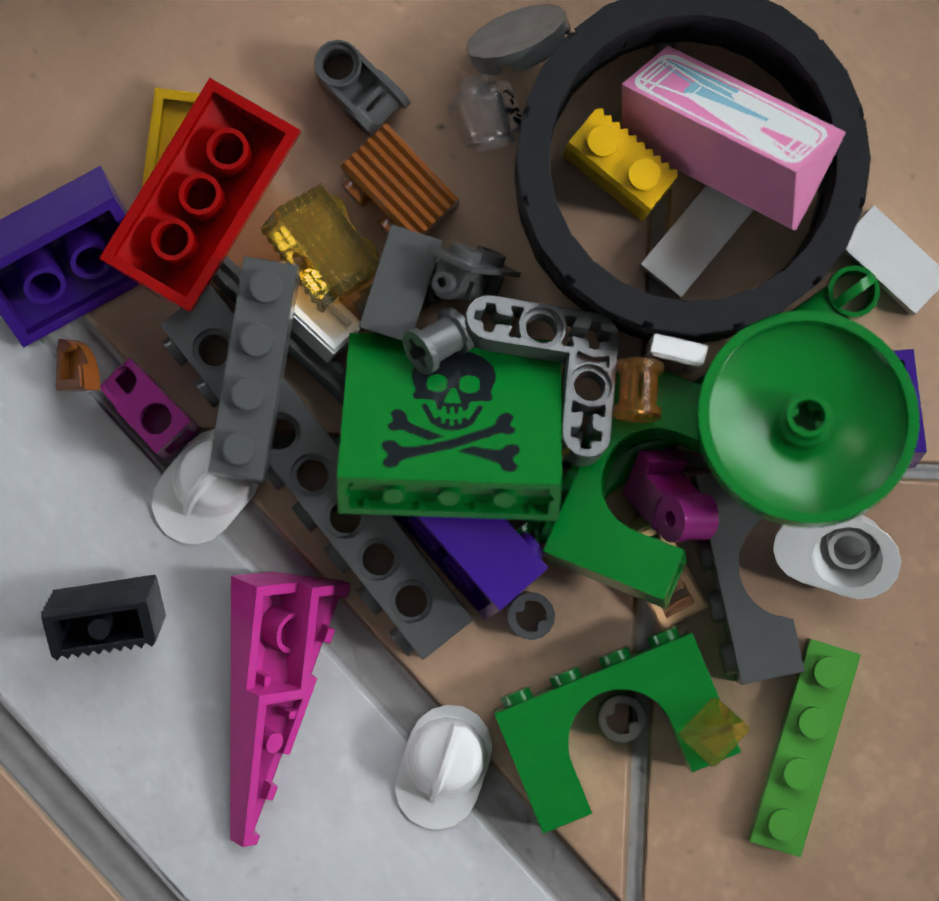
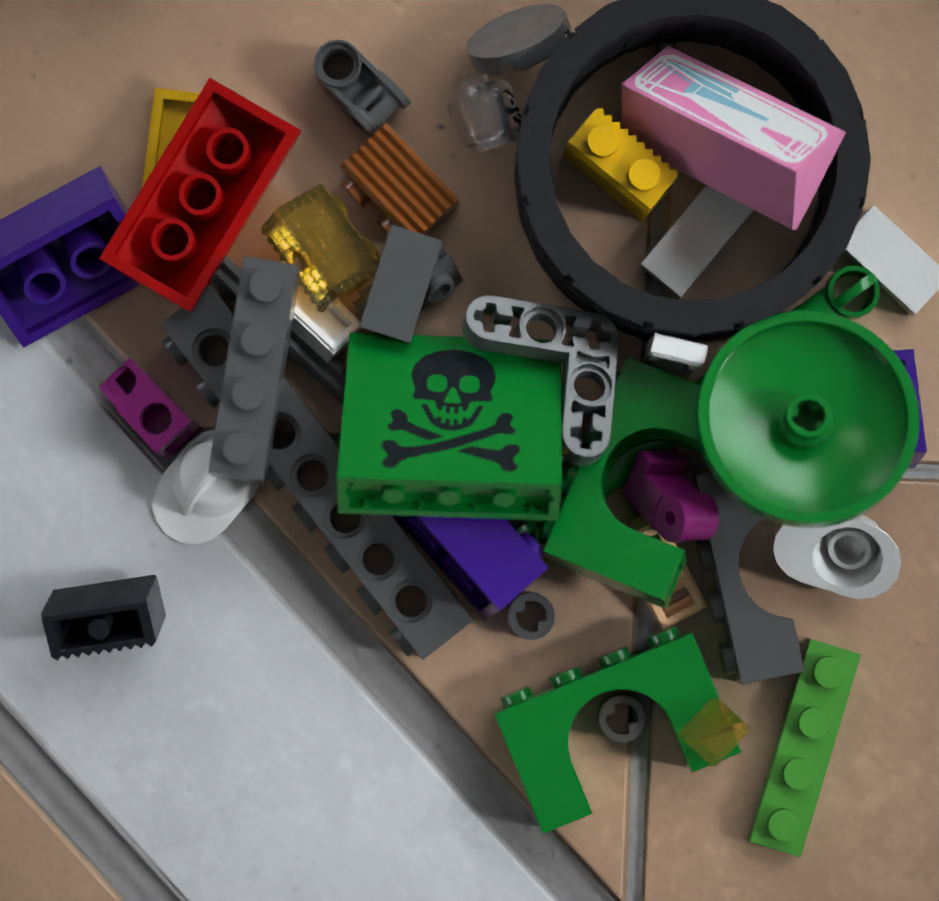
dark orange tile [55,339,100,392] -> none
dark pink wedge [230,571,350,847] -> none
white piece [395,705,492,830] -> none
dark grey bush [402,308,474,375] -> none
dark grey hinge [428,242,521,301] -> none
clear orange bush [613,357,664,423] -> none

